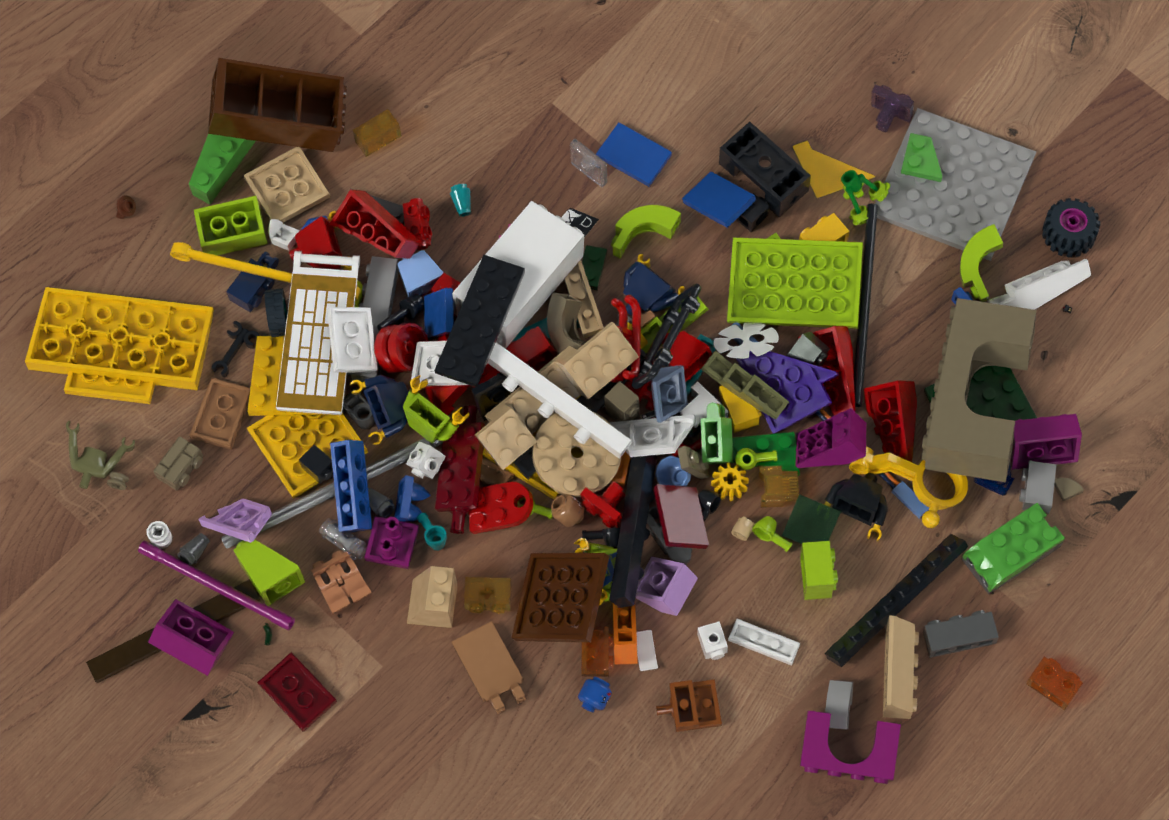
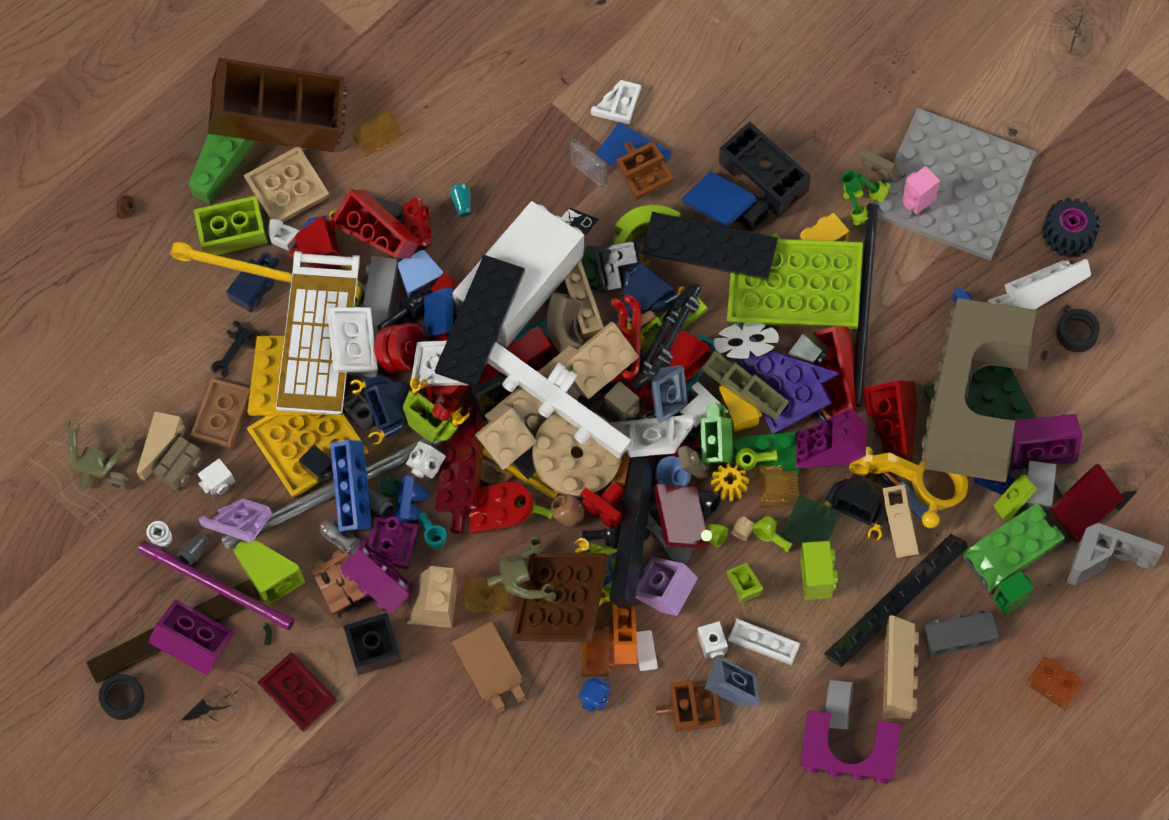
yellow slope [25,287,214,404] -> none
black wheel [265,288,288,337] -> none
yellow sticker [792,141,875,198] -> none
clear purple plate [871,84,914,132] -> none
bright green wing [901,133,942,182] -> none
lime arch [960,224,1003,302] -> none
none -> black tyre [98,674,144,720]
none -> tan slope [137,412,185,481]
none -> white brick [198,459,235,497]
none -> magenta slope [341,538,412,614]
none -> black brick [344,613,402,675]
none -> clear green plate [380,474,400,496]
none -> red beam [432,392,458,421]
none -> olive piece [487,536,556,602]
none -> white wheel [547,362,578,393]
none -> white wing [591,80,641,125]
none -> plate [594,241,640,291]
none -> dark orange plate [616,141,674,200]
none -> black plate [642,212,778,281]
none -> lime bar [701,524,728,548]
none -> sand blue slope [704,656,760,708]
none -> lime slope [726,563,763,604]
none -> dark tan plate [859,149,902,182]
none -> tan slope [883,484,919,559]
none -> bright pink brick [902,166,940,215]
none -> green brick [992,571,1034,617]
none -> lime plate [993,473,1037,522]
none -> dark red tile [1050,464,1124,542]
none -> black tyre [1056,309,1100,352]
none -> light grey bracket [1066,523,1164,586]

